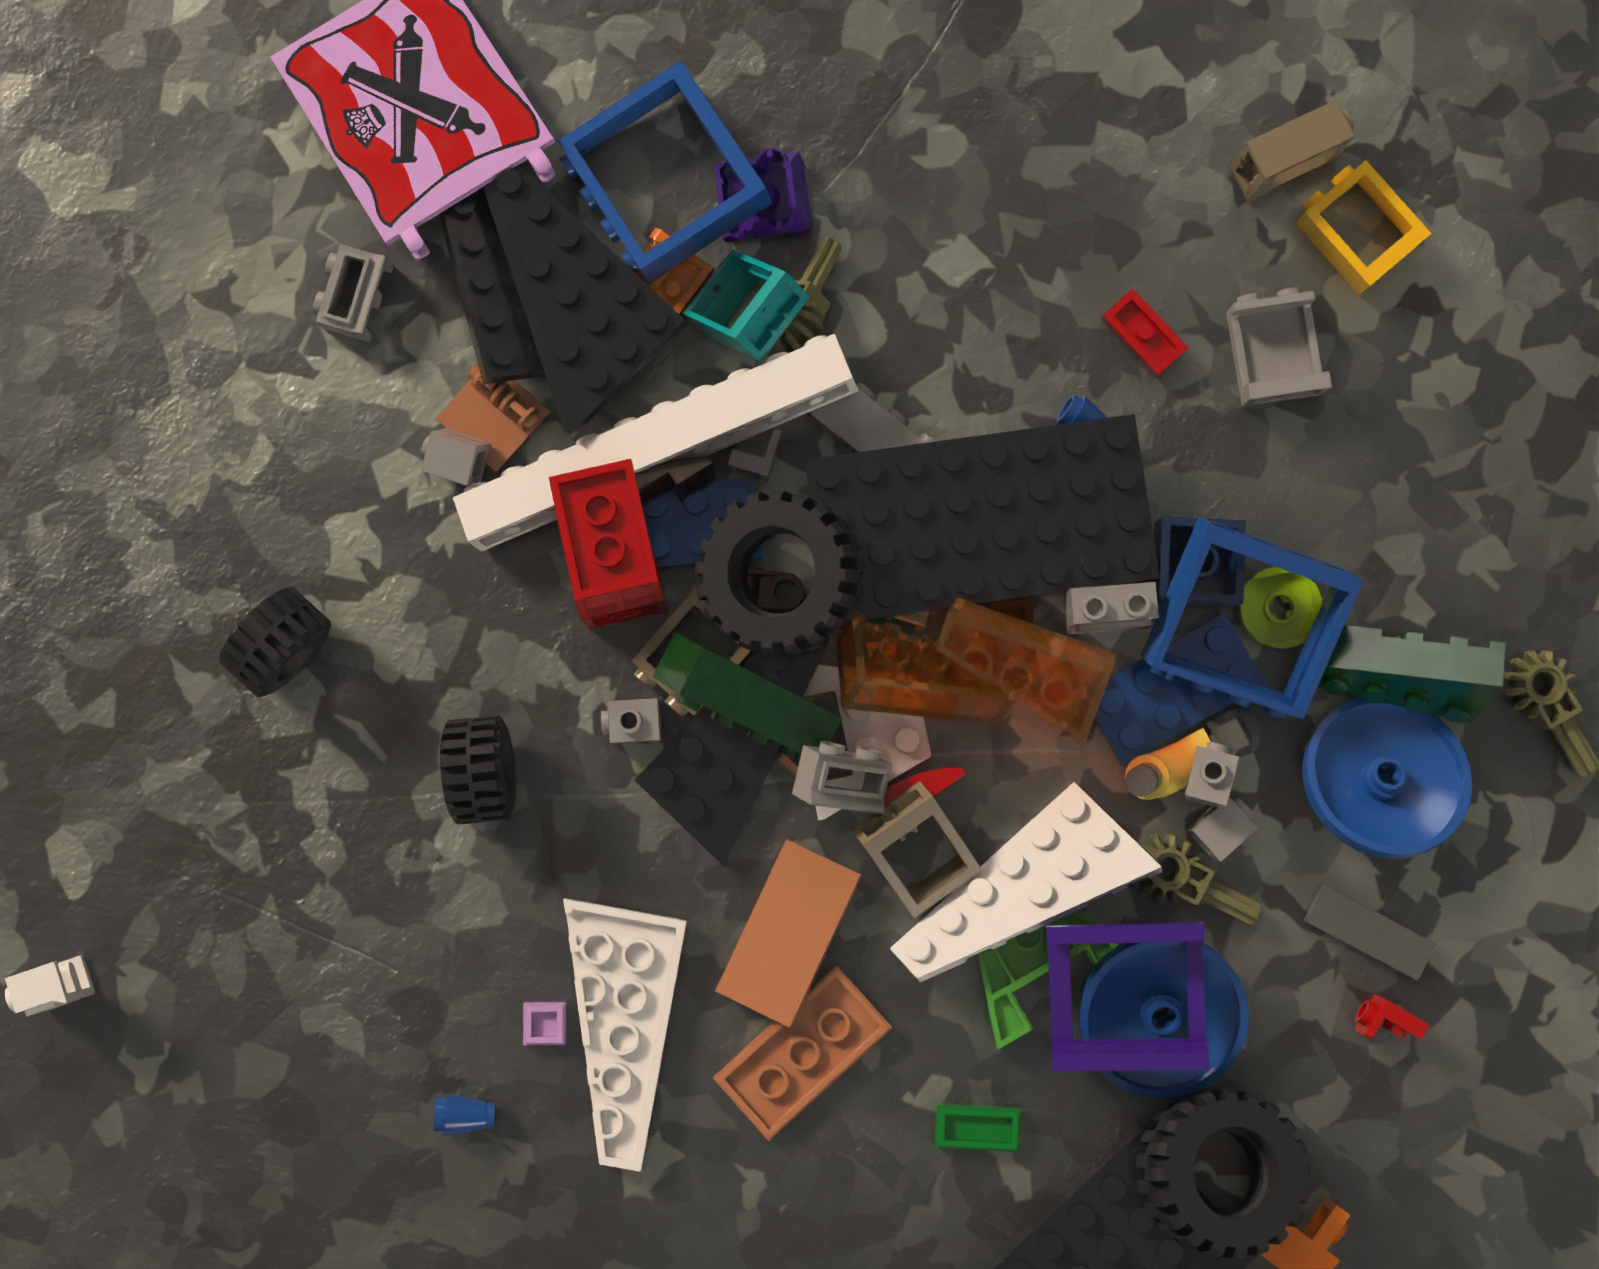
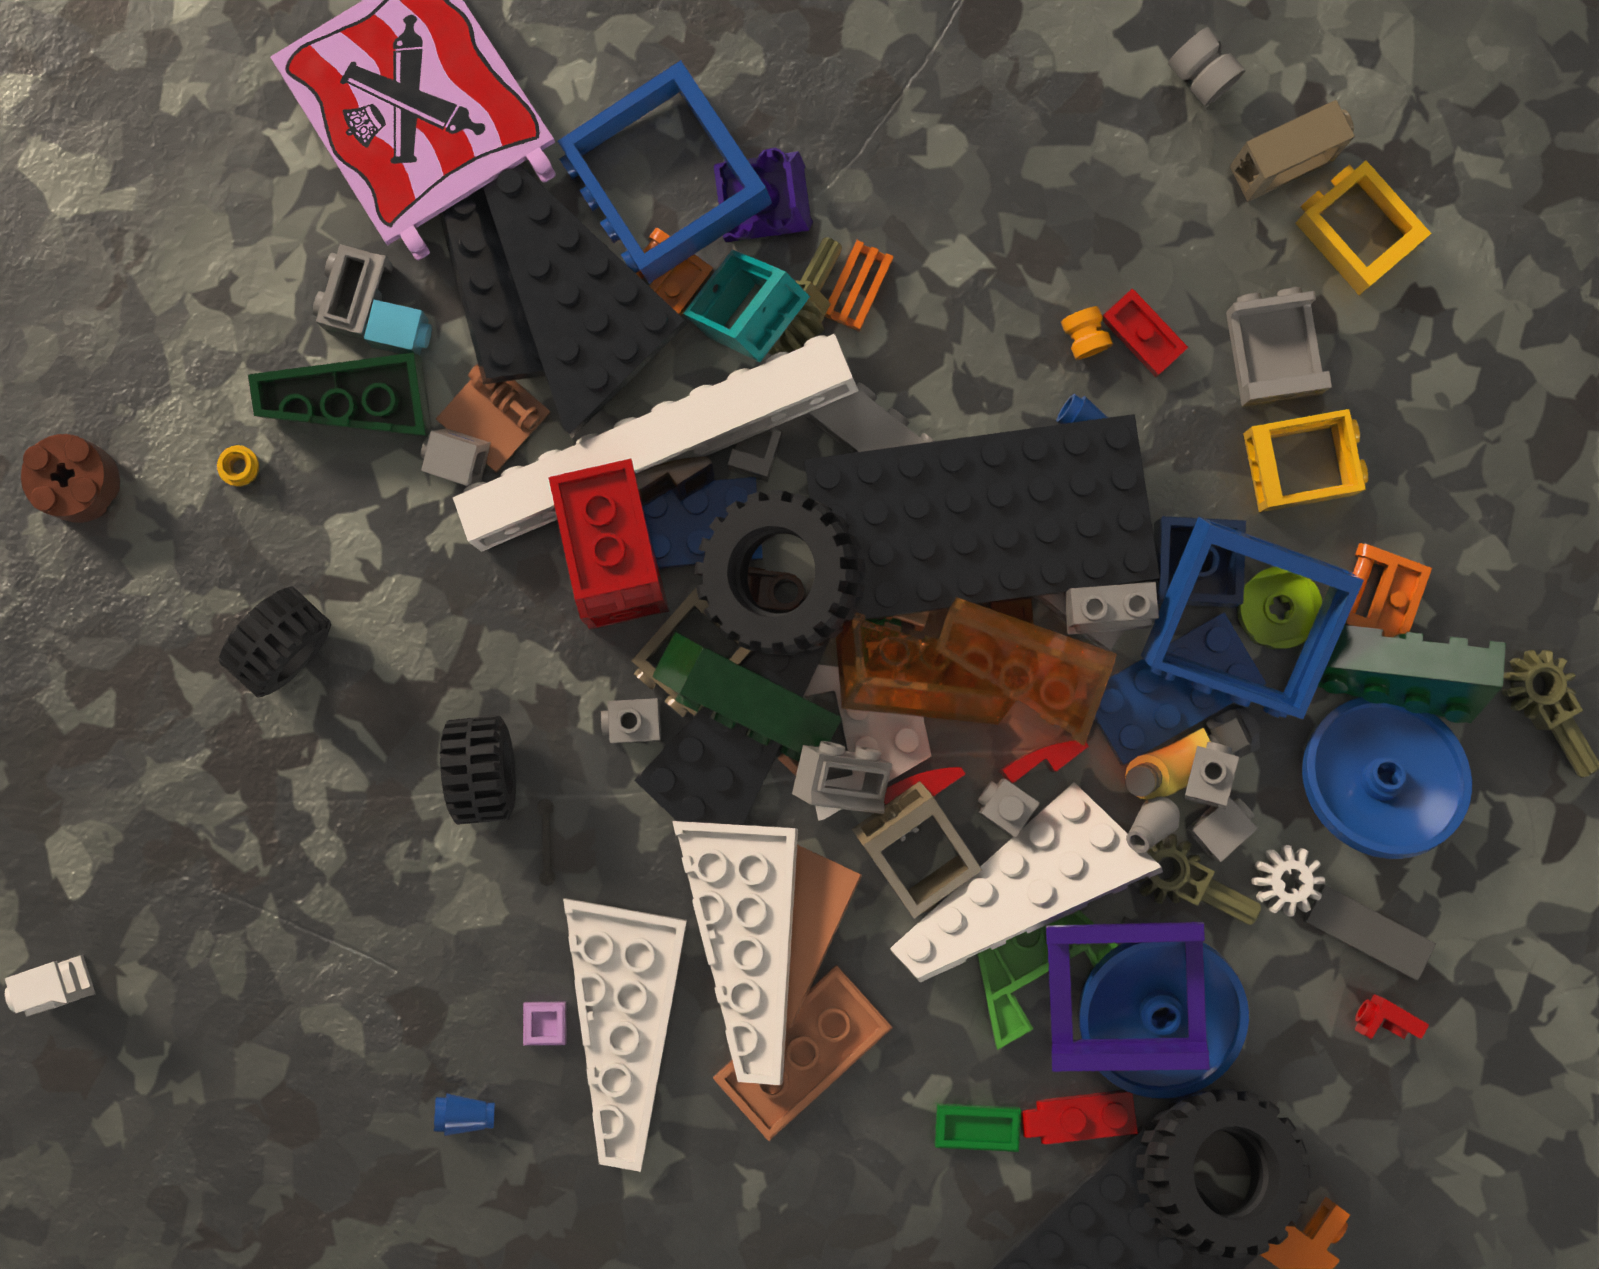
none -> copper brick [21,434,120,523]
none -> yellow plate [217,445,259,487]
none -> dark green wedge [248,352,432,437]
none -> medium azure brick [364,299,432,355]
none -> white wing [672,821,798,1085]
none -> orange tile [825,240,894,332]
none -> light grey brick [977,779,1039,837]
none -> red slope [999,740,1089,784]
none -> red hinge [1021,1090,1138,1144]
none -> light orange wheel [1061,306,1113,360]
none -> light grey cone [1126,797,1180,853]
none -> light grey wheel [1168,27,1245,107]
none -> yellow window [1243,409,1368,513]
none -> white gear [1251,845,1325,917]
none -> orange plate [1345,543,1432,637]

